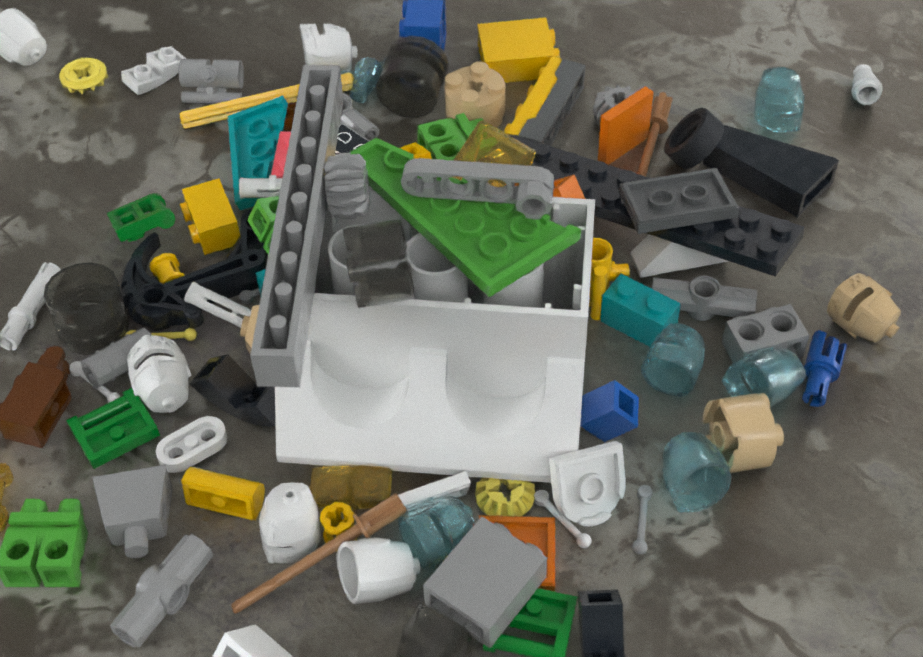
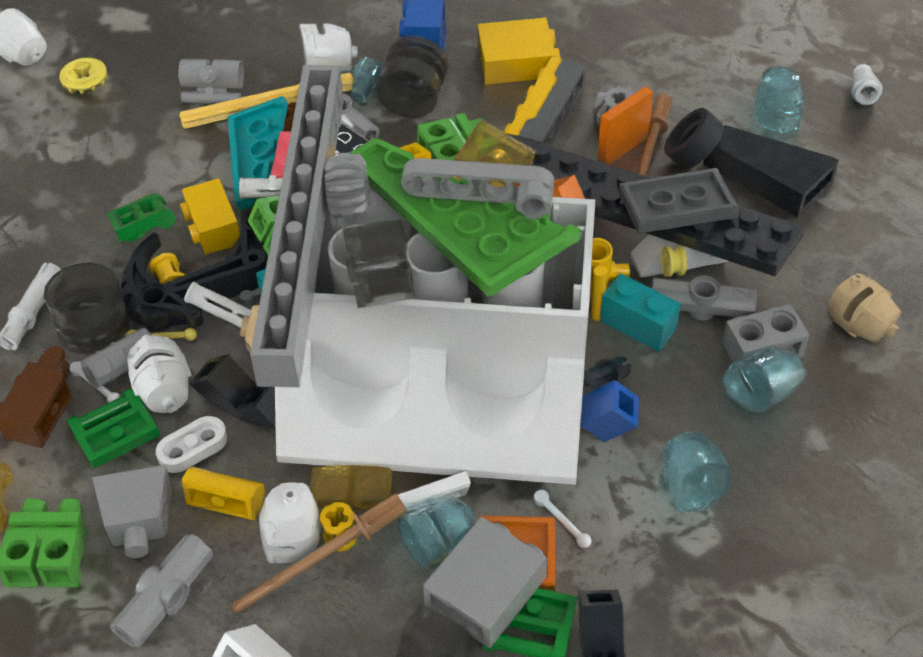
white slope [122,46,186,95] -> none
white helmet [336,537,420,604] -> none
tan brick [444,62,505,132] -> none
light yellow gear [475,478,535,516] -> none
white tile [549,441,626,526] -> none
light grey hinge [632,485,653,555] -> none
clear light blue helmet [641,323,705,397] -> none
tan brick [703,393,784,474] -> none
blue arm [802,330,847,407] -> none
none -> black axle [583,356,631,389]
none -> light yellow bush [660,246,687,277]

